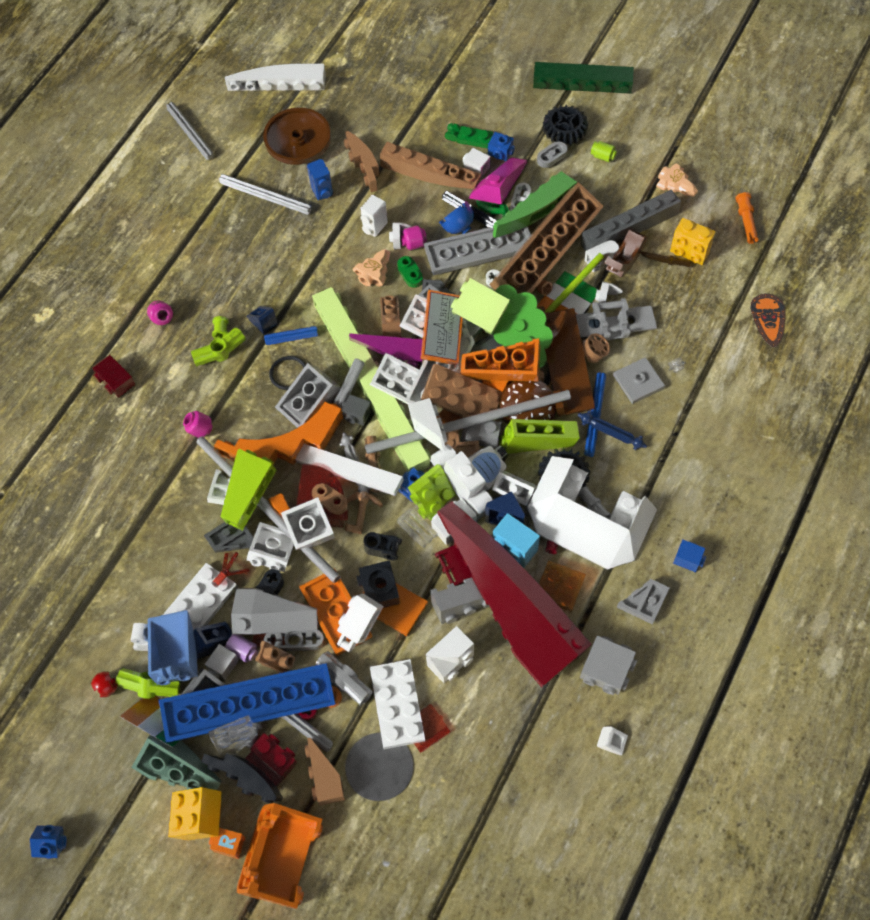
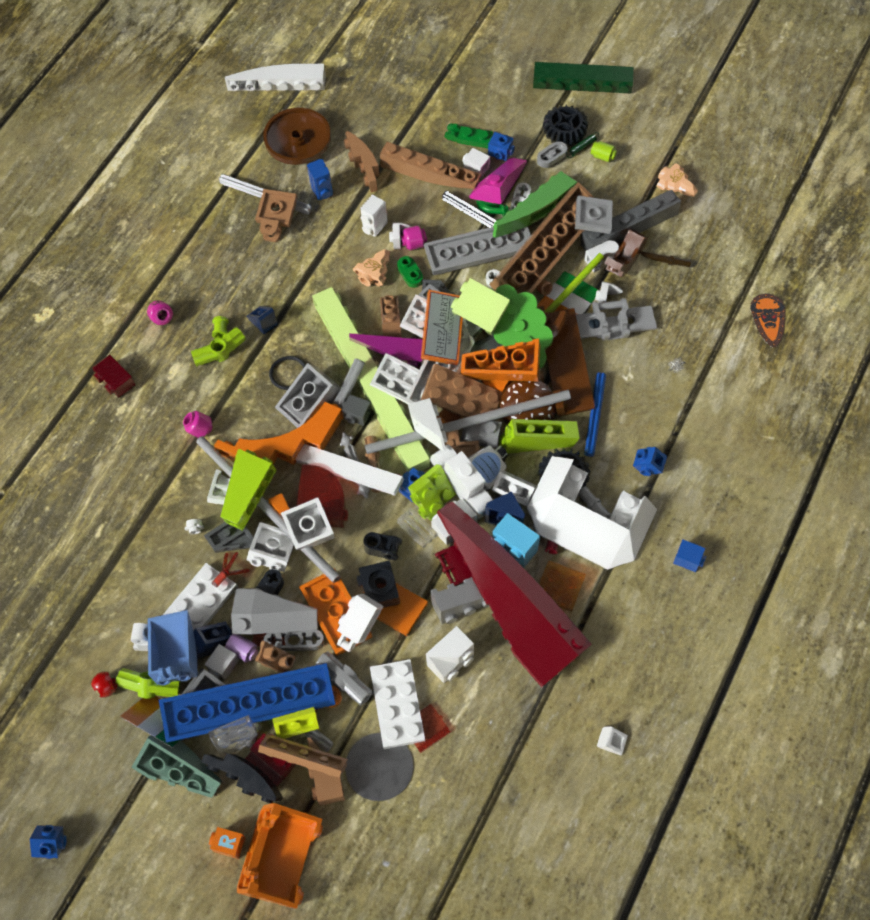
light grey axle [166,102,214,160] -> none
yellow brick [168,787,222,841] -> none
blue axle [264,326,318,345] -> none
medium nougat plate [312,483,348,515] -> none
medium nougat piece [344,491,383,534] -> none
blue cylinder [439,201,474,234] -> none
dark blue wheel [577,411,647,450] -> none
light grey brick [580,636,637,695] -> none
medium nougat wheel [582,333,610,363] -> none
light grey plate [613,357,665,404] -> none
light grey wing [617,579,670,625] -> none
yellow brick [670,218,716,265] -> none
orange pin [735,192,759,244] -> none
none -> white plate [185,519,204,534]
none -> medium nougat plate [255,189,298,242]
none -> medium nougat plate [258,734,348,778]
none -> neon yellow plate [272,707,319,739]
none -> dark green piece [566,132,599,158]
none -> light grey plate [575,196,613,234]
none -> blue brick [633,447,667,476]

